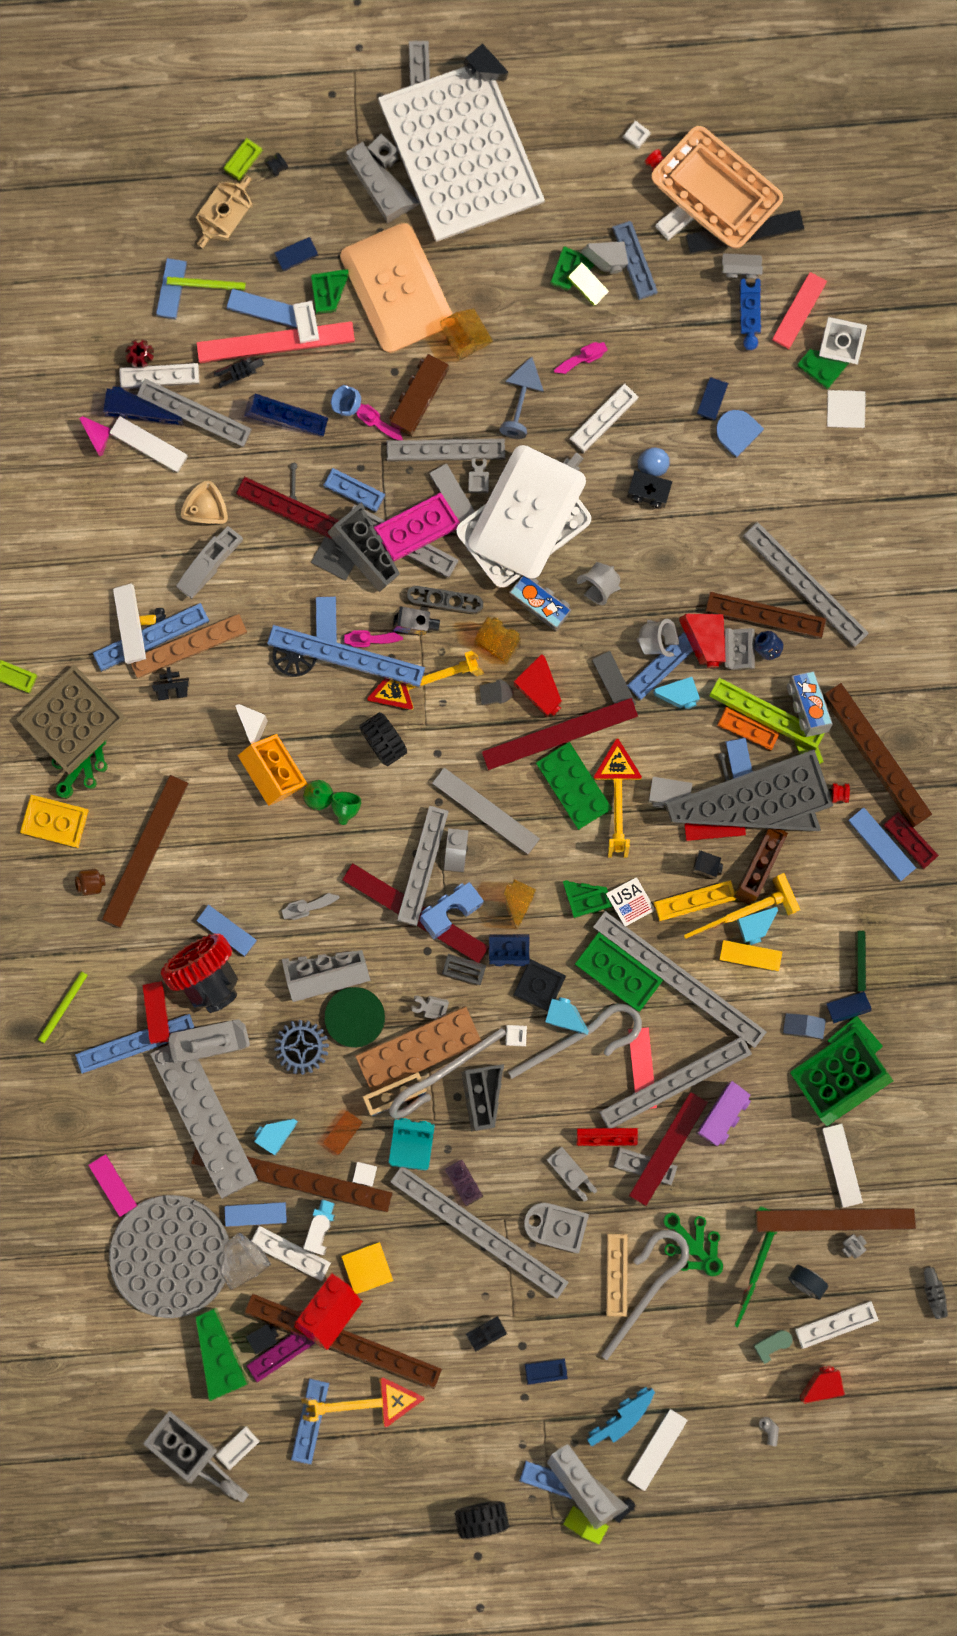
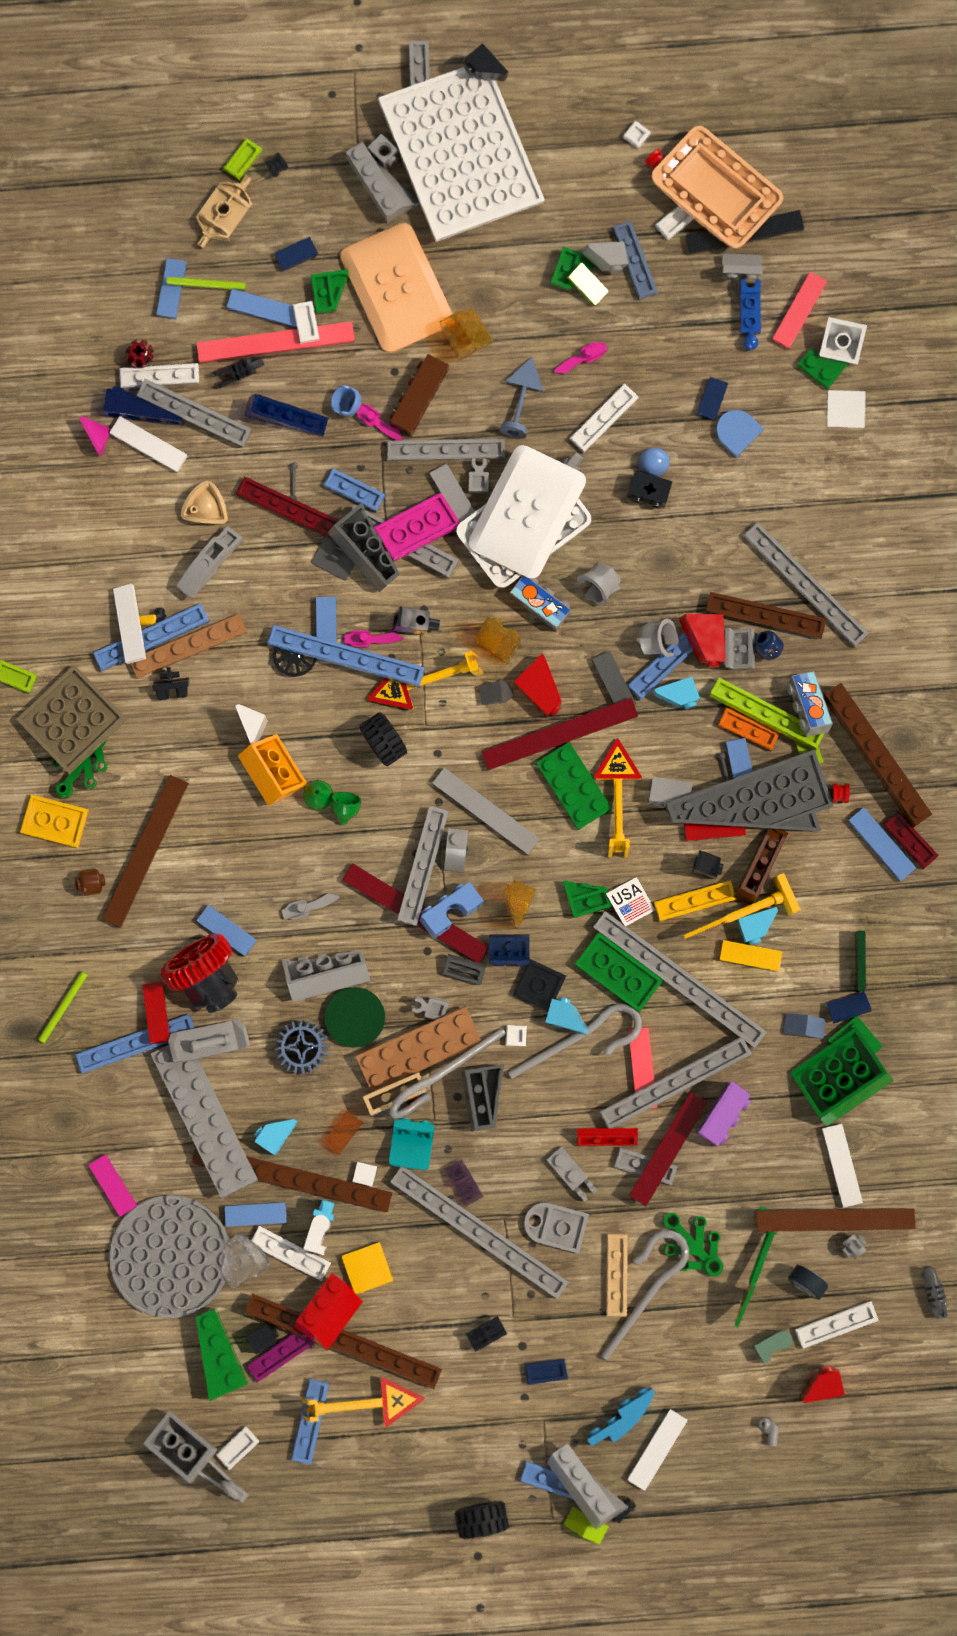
dark grey beam [407,586,483,614] -> none

